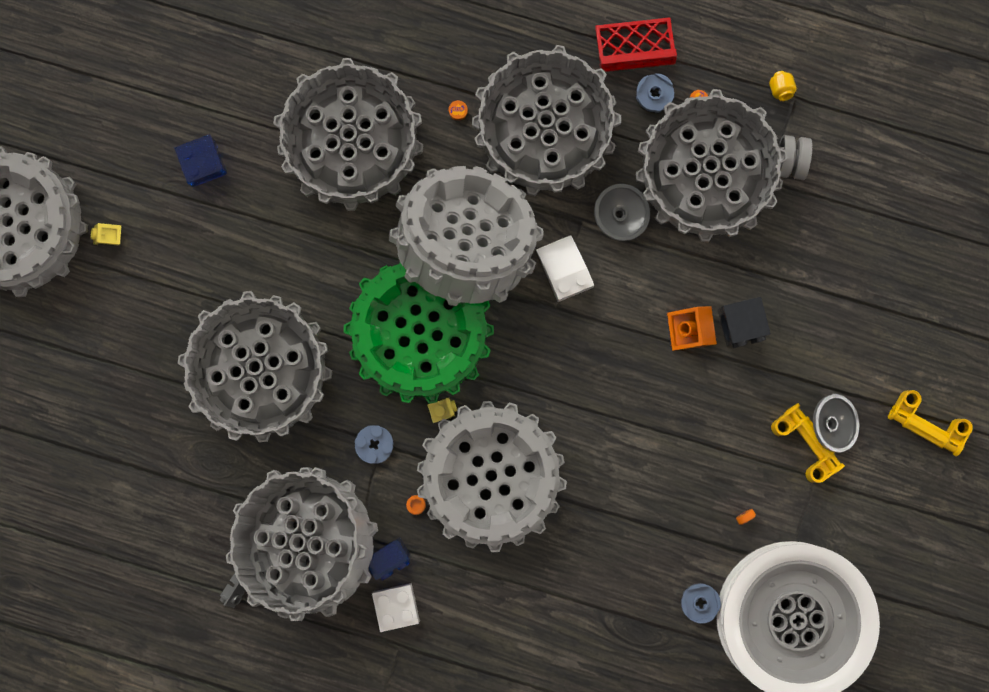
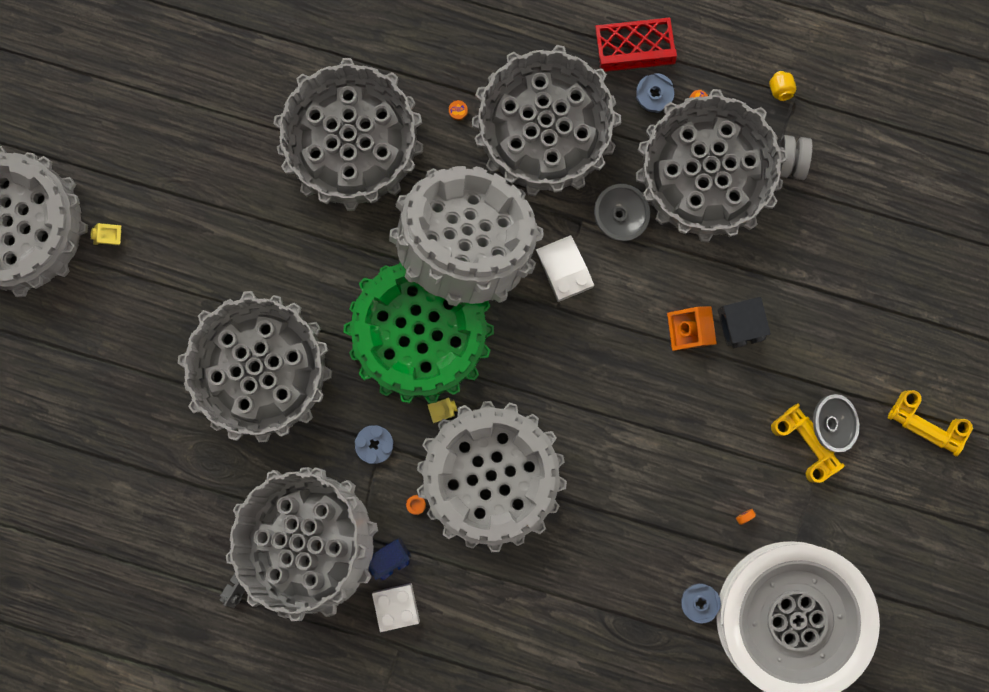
clear blue brick [174,134,227,187] -> none

